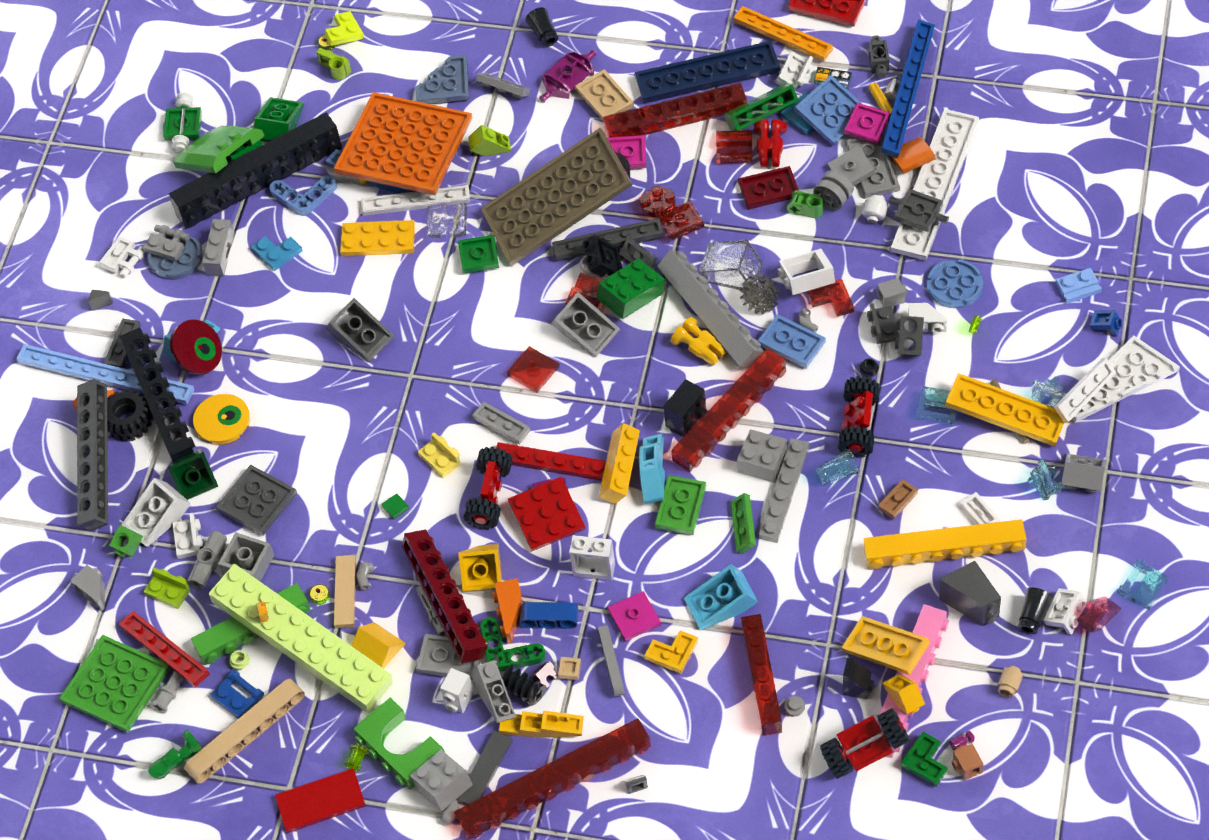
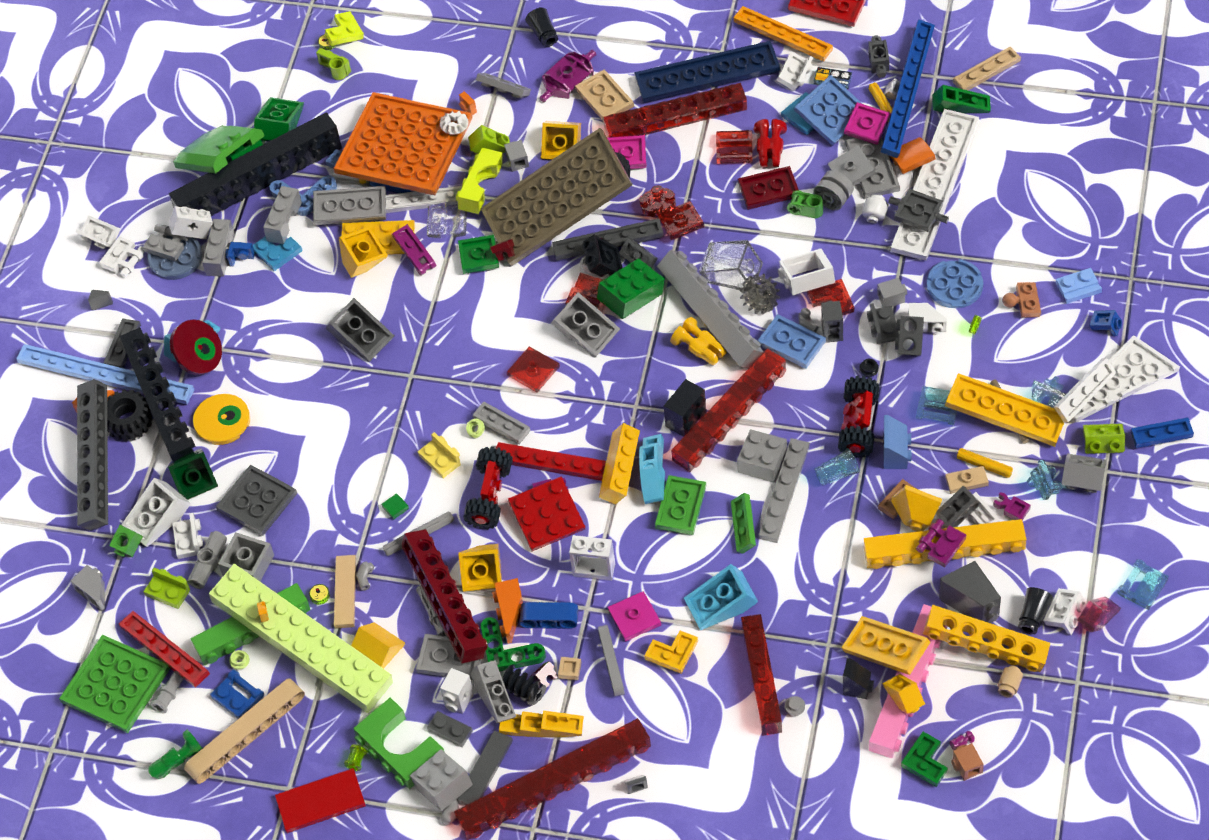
green plate [163,92,202,153] -> none
sand blue plate [416,55,469,104] -> none
green brick [723,84,799,131] -> none
plate [820,708,910,779] -> none
none -> white bracket [75,215,121,249]
none -> white brick [169,206,213,239]
none -> blue bracket [225,242,255,266]
none -> light grey arch [263,186,302,244]
none -> light grey tile [313,186,386,225]
none -> yellow slope [339,226,388,278]
none -> light grey axle [383,511,454,556]
none -> magenta plate [392,224,437,276]
none -> dark grey plate [427,711,473,748]
none -> white gear [440,111,468,134]
none -> neon yellow arch [456,148,503,214]
none -> orange plate [459,91,477,115]
none -> yellowish green plate [466,419,485,438]
none -> dark red tile [490,239,515,261]
none -> light grey brick [504,140,529,172]
none -> yellow slope [541,121,581,159]
none -> dark grey brick [821,301,843,343]
none -> medium blue slope [884,415,912,469]
none -> yellow slope [891,485,942,532]
none -> magenta plate [916,519,966,568]
none -> yellow brick [923,605,1050,672]
none -> green slope [932,85,991,114]
none -> dark grey brick [936,485,982,527]
none -> tan plate [945,466,989,494]
none -> tan tile [953,46,1021,91]
none -> yellow axle [957,448,1013,478]
none -> magenta plate [993,492,1031,520]
none -> nougat plate [1002,282,1041,318]
none -> lime bracket [1083,424,1125,454]
none -> blue plate [1131,417,1194,448]

